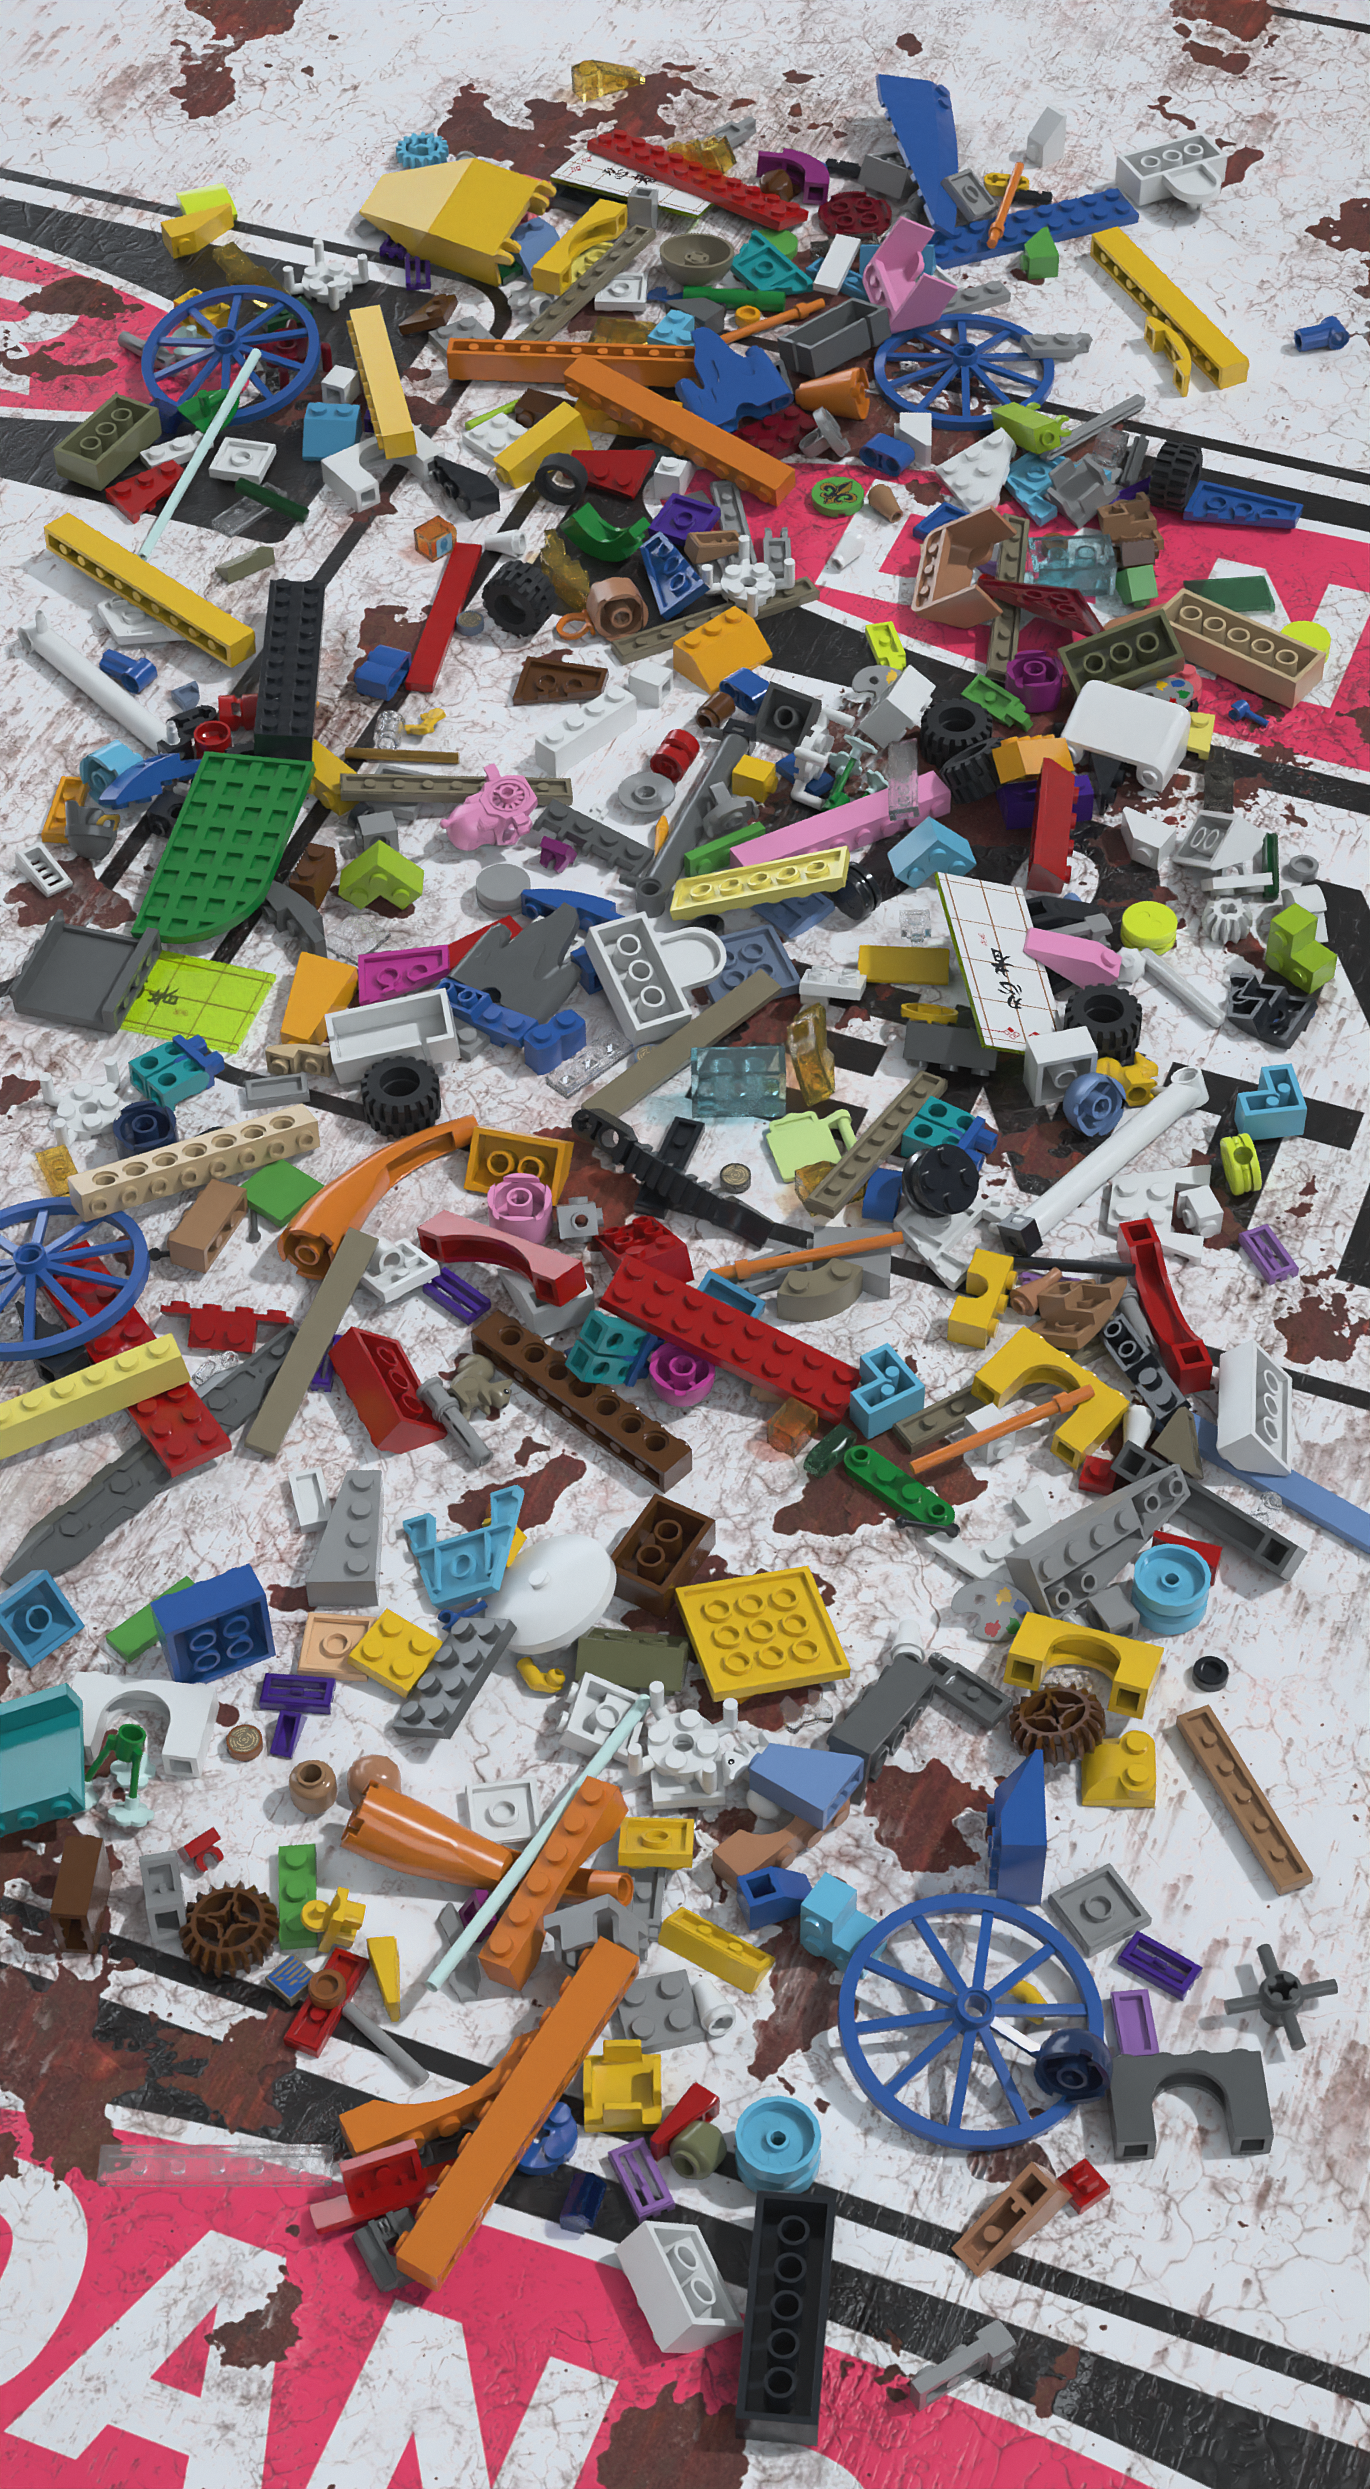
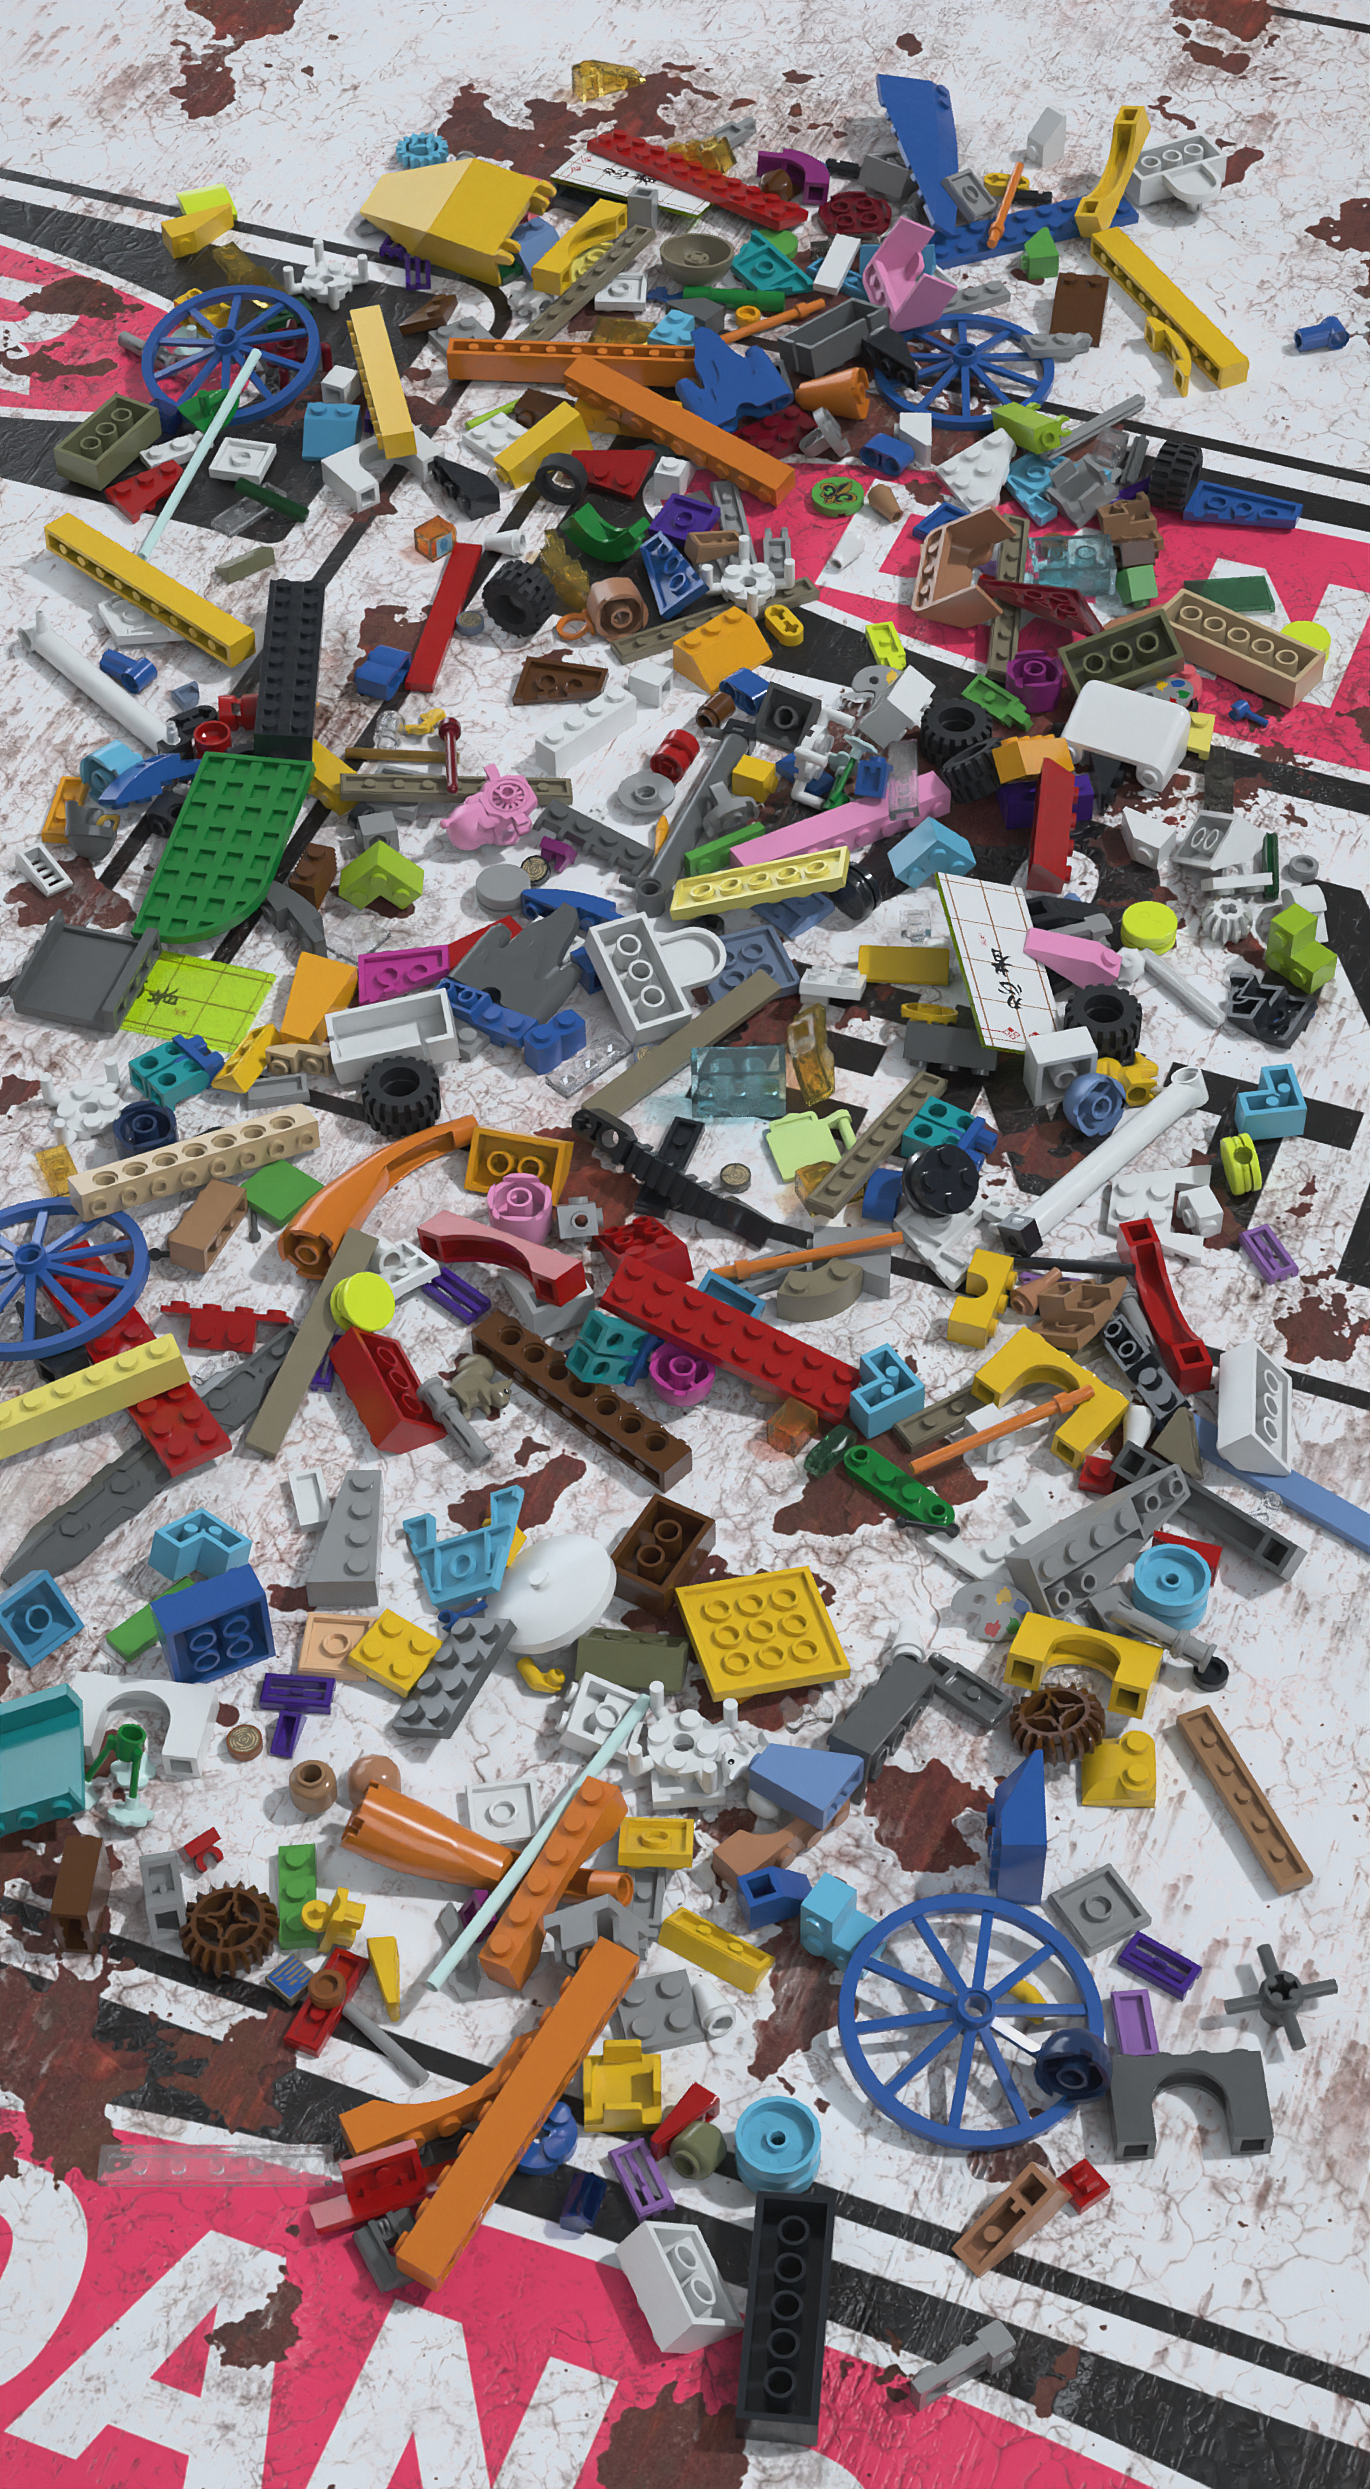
none -> medium azure brick [148,1507,253,1582]
none -> yellow slope [211,1023,282,1093]
none -> neon yellow head [330,1272,395,1333]
none -> dark red piece [438,717,461,795]
none -> tile [520,855,551,886]
none -> yellow beam [765,604,804,647]
none -> blue bracket [854,756,894,799]
none -> black slope [861,325,918,392]
none -> reddish brown slope [1049,272,1110,348]
none -> yellow arch [1074,105,1151,238]
none -> light grey pin [1109,1600,1218,1674]

